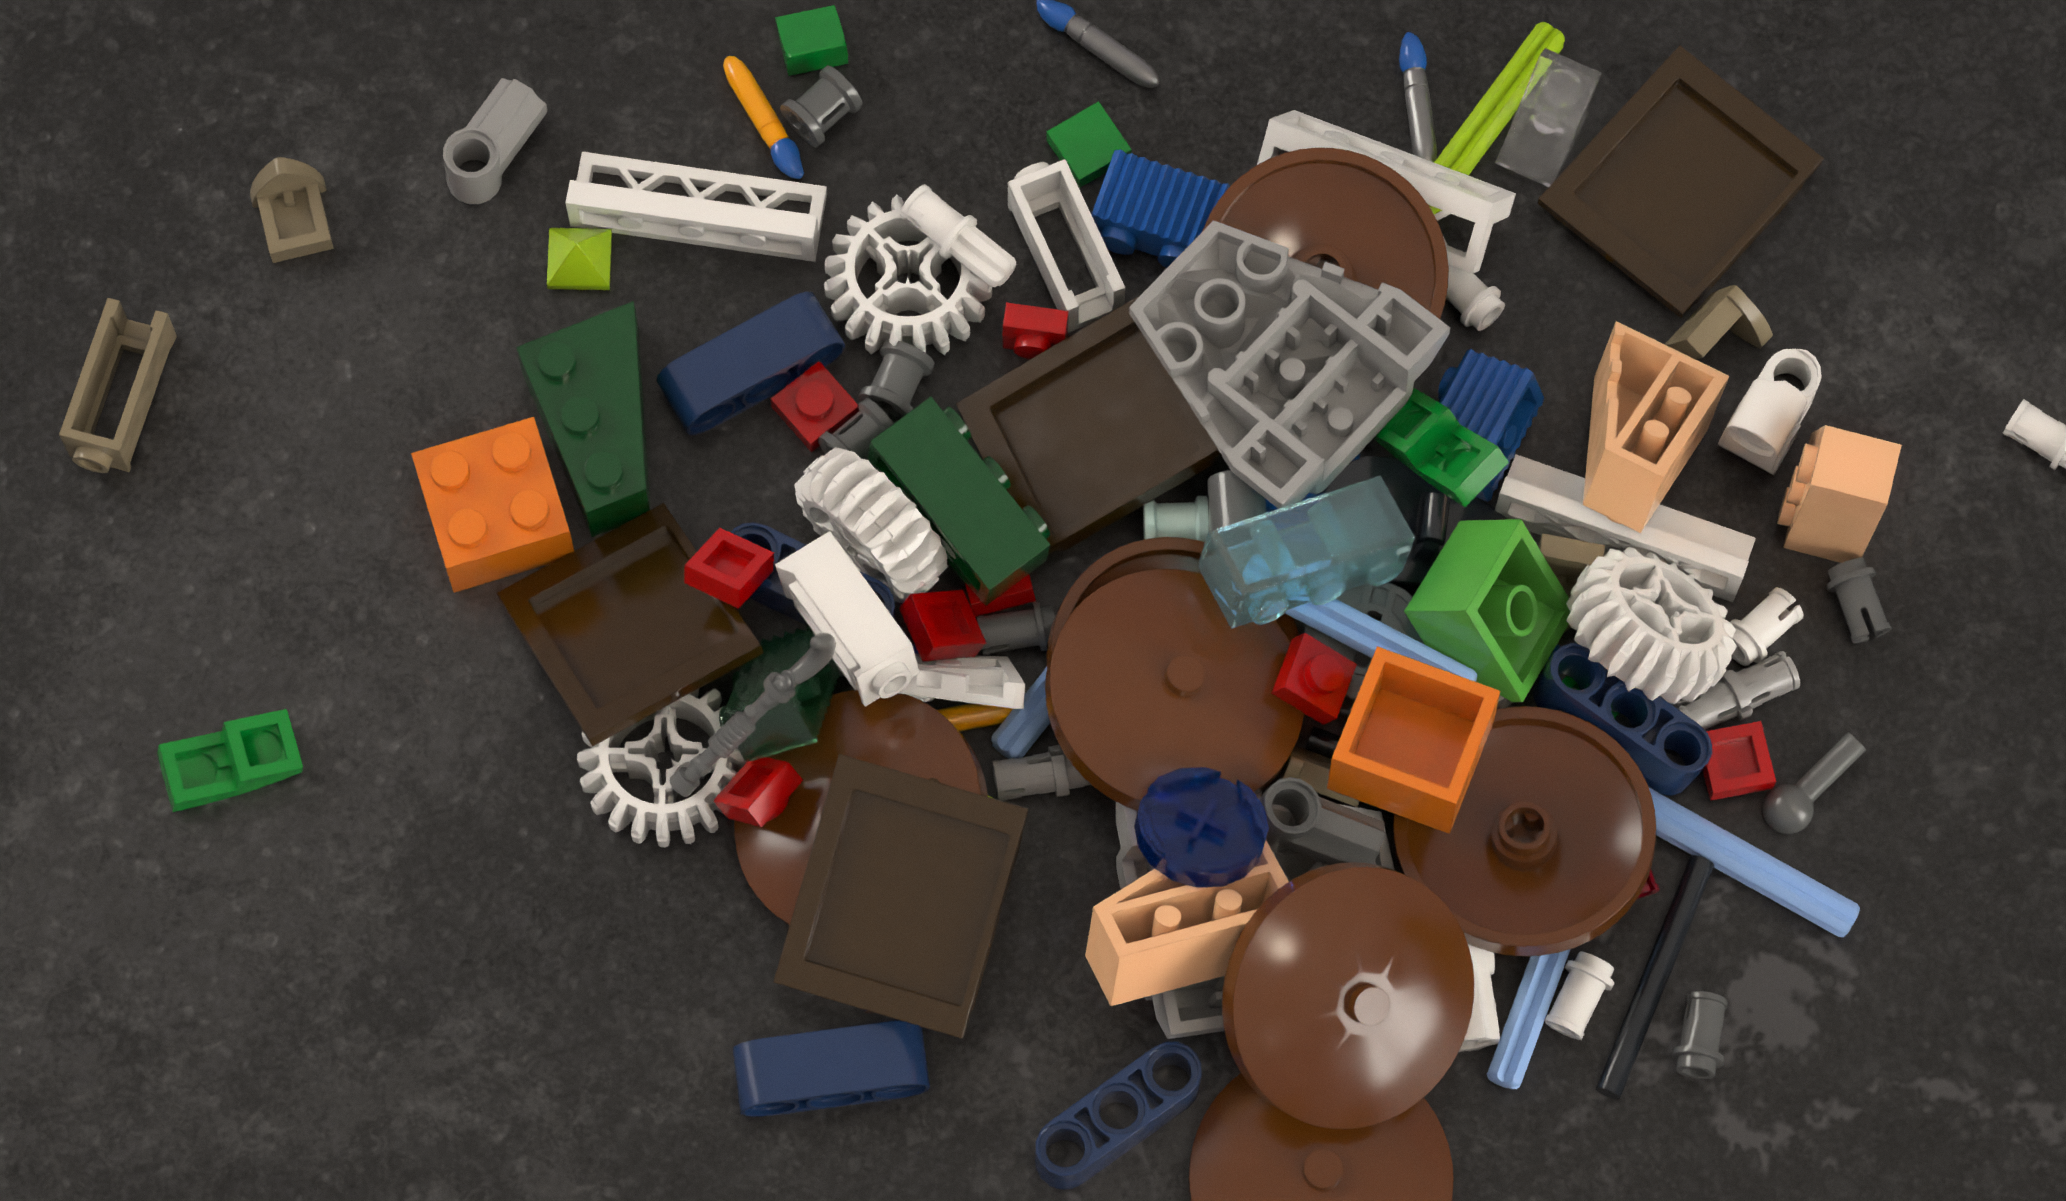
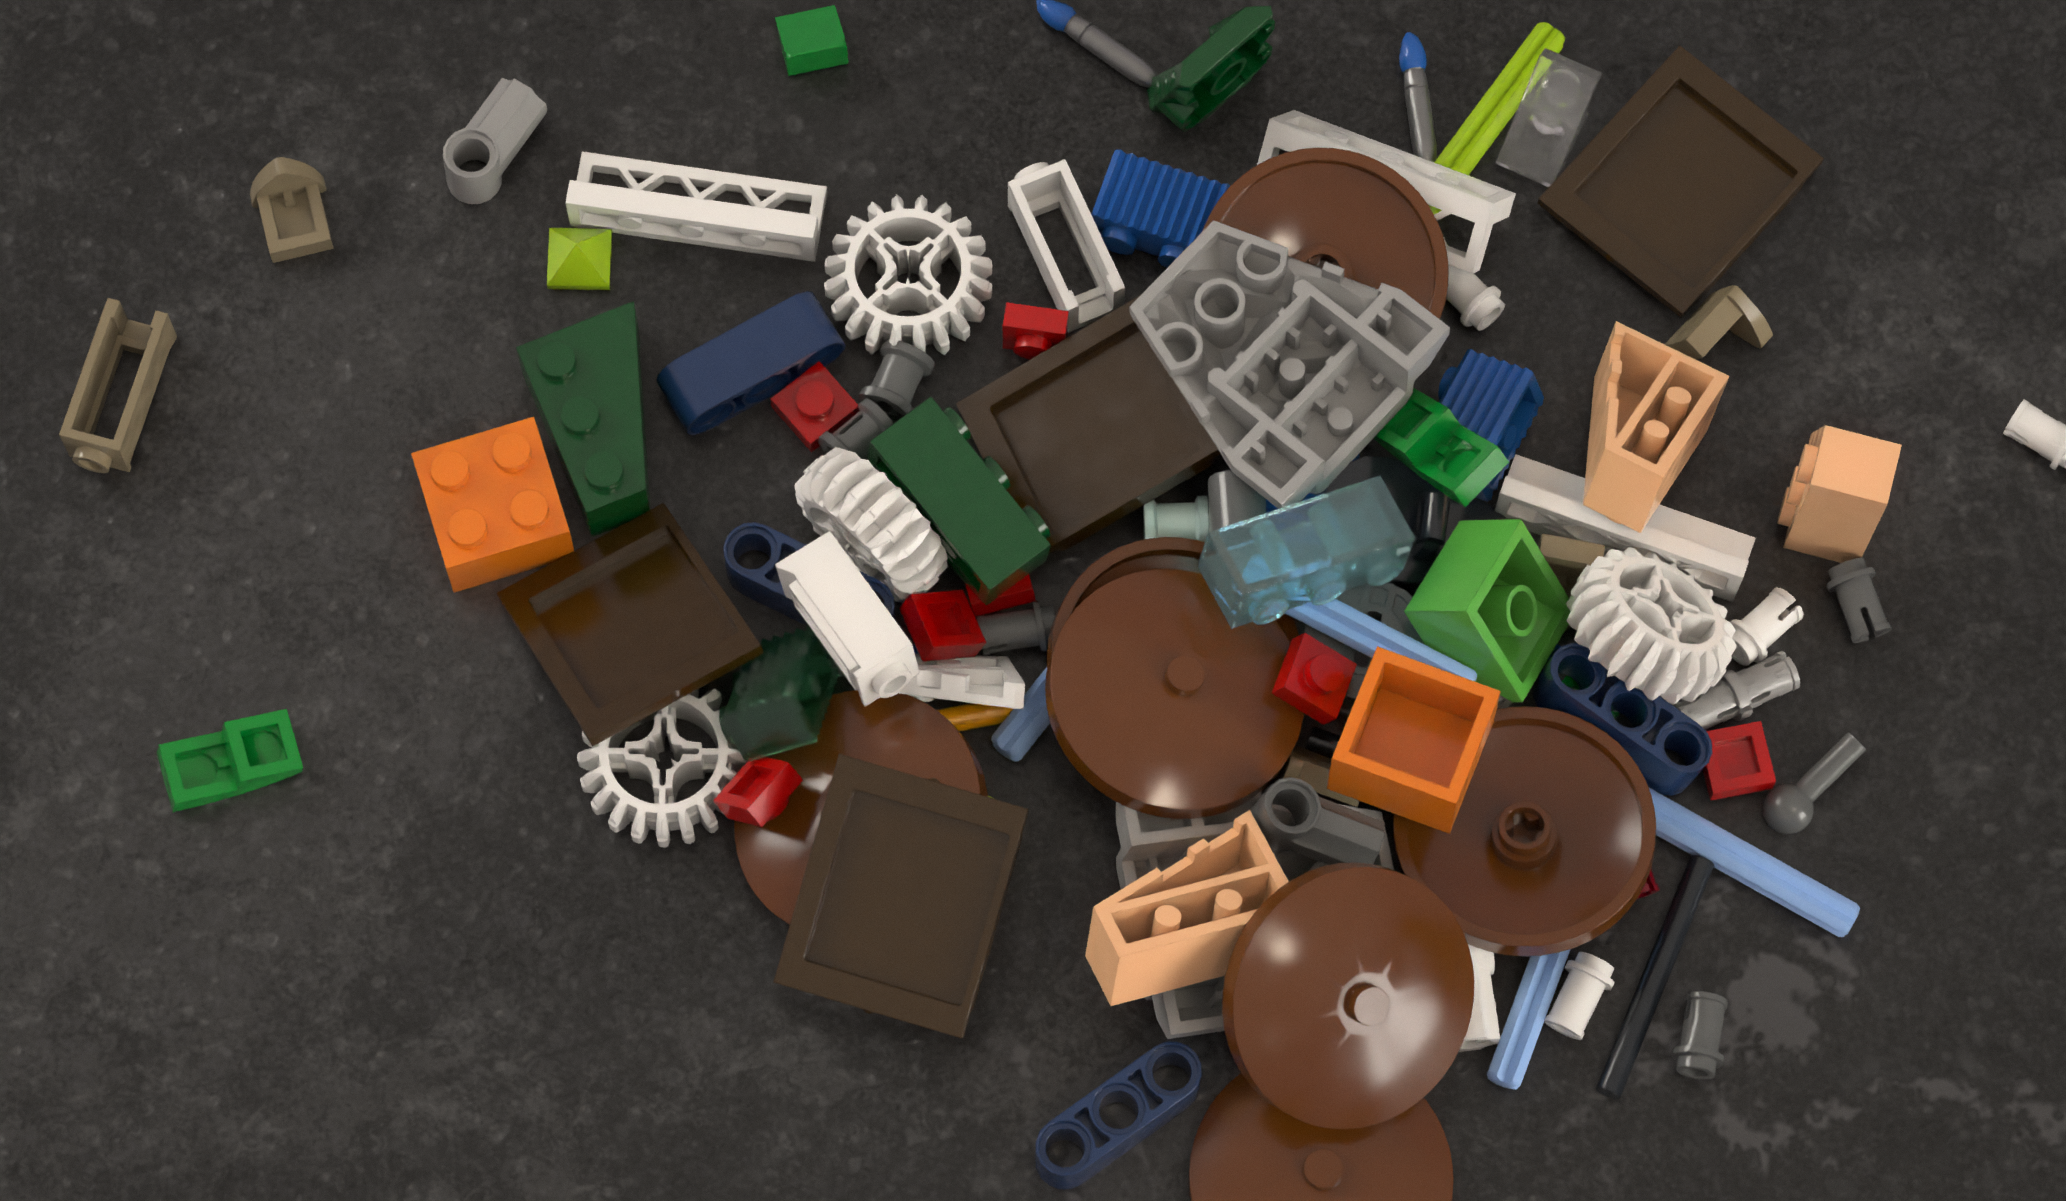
dark grey piece [669,633,836,797] -> none
red plate [684,528,774,609] -> none
light orange piece [723,56,804,180] -> none
dark blue beam [733,1020,930,1117] -> none
dark grey bush [780,65,863,148] -> none
white axle [900,184,1016,287] -> none
light grey pin [992,745,1091,801] -> none
green tile [1046,101,1132,188] -> none
clear blue tile [1134,767,1269,888] -> none
white piece [1718,349,1821,475] -> none
none -> dark green slope [1147,6,1275,132]

